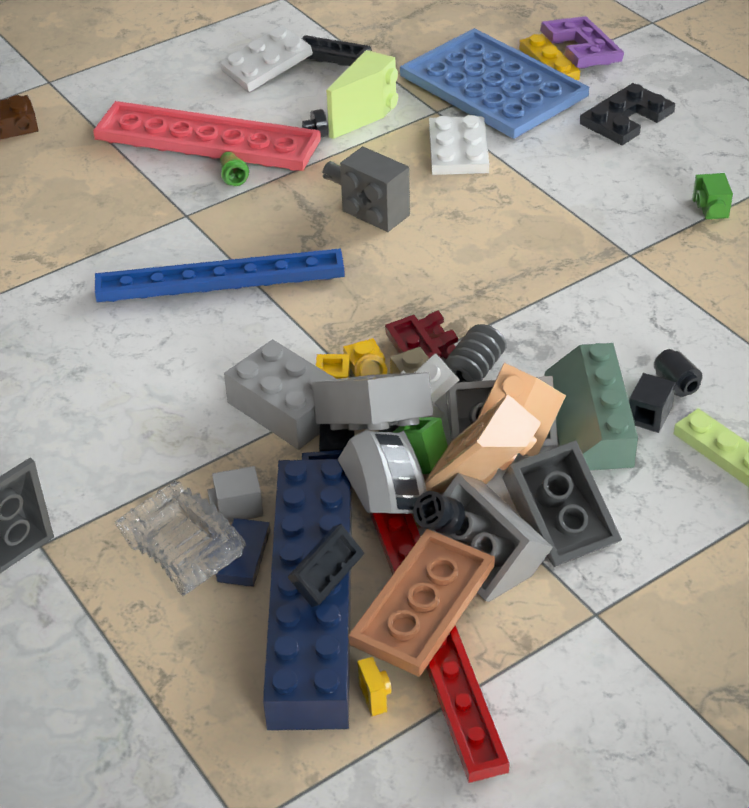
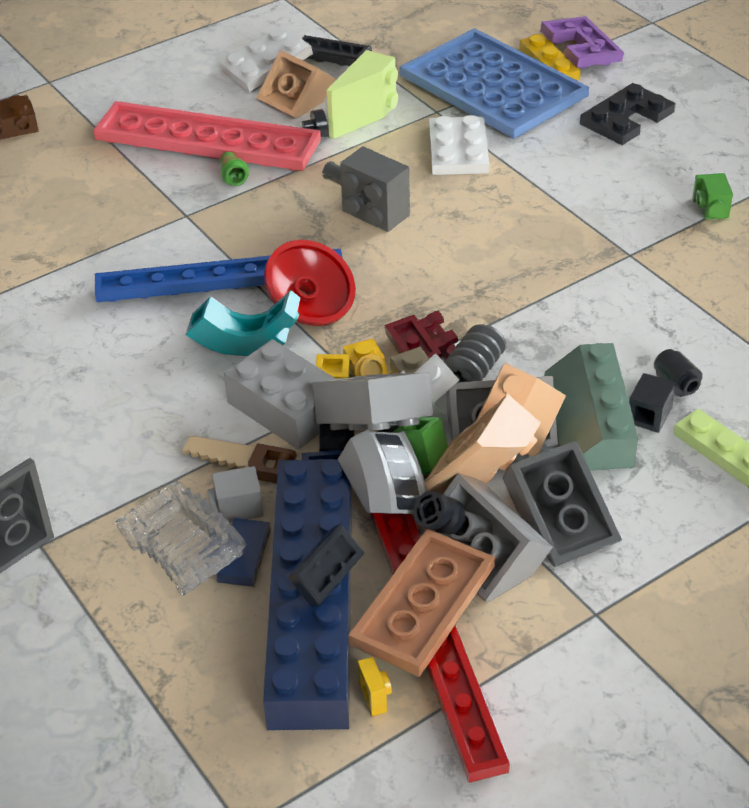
none -> piece [182,436,297,483]
none -> teal arch [185,290,300,356]
none -> light nougat slope [256,50,335,119]
none -> red dish [264,240,356,326]

